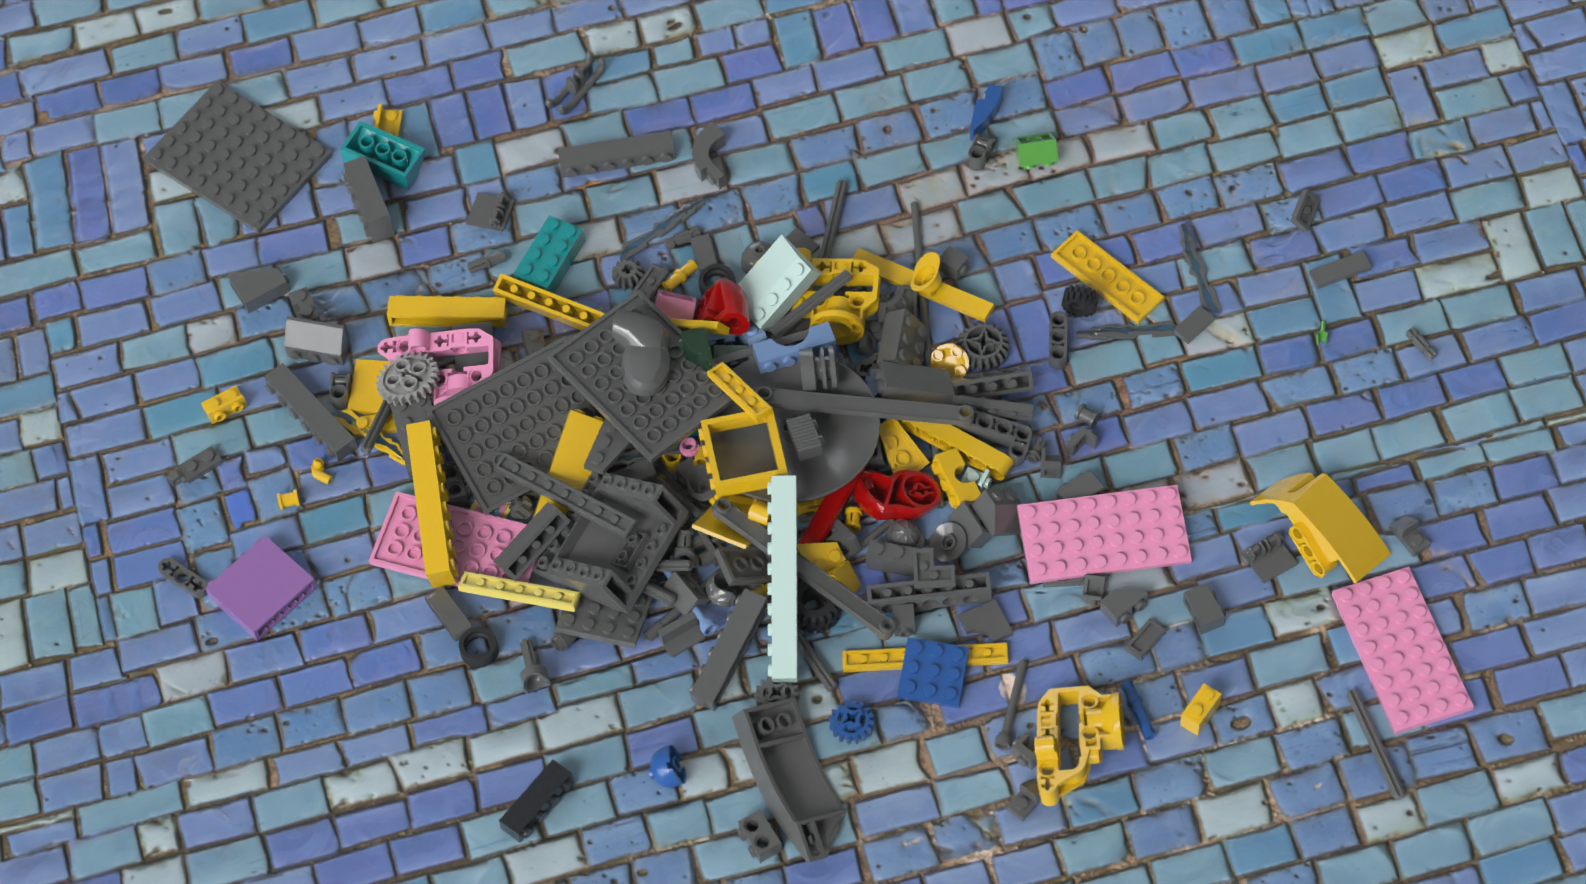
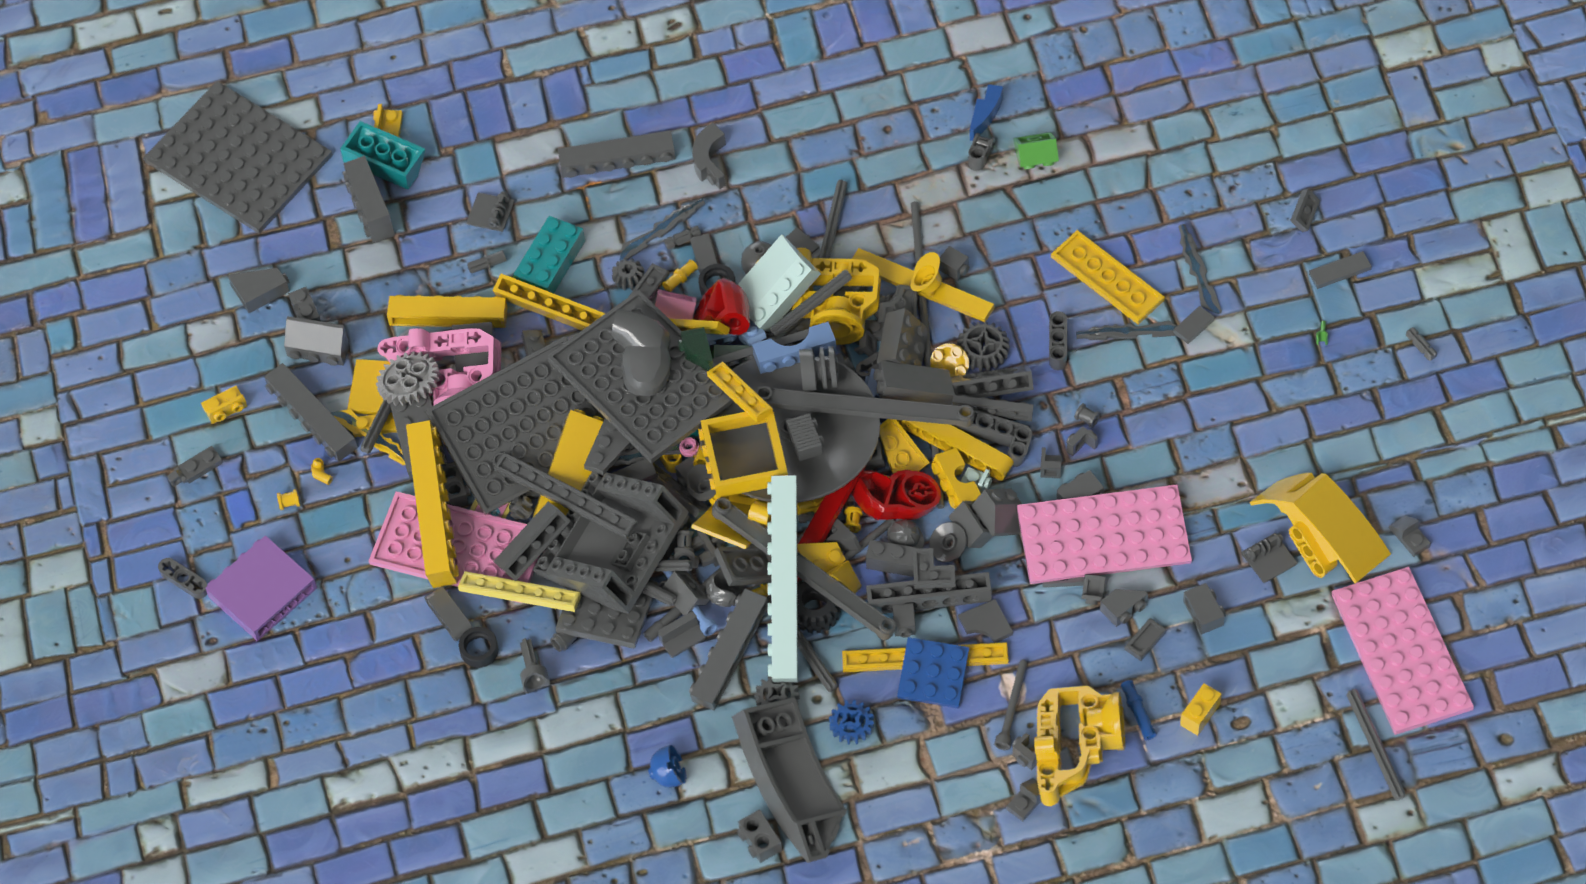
dark grey piece [330,372,353,410] -> none
black brick [499,759,574,843] -> none
dark grey piece [545,51,606,115] -> none
dark grey pin [1026,437,1047,463] -> none
black tyre [1061,285,1099,317] -> none

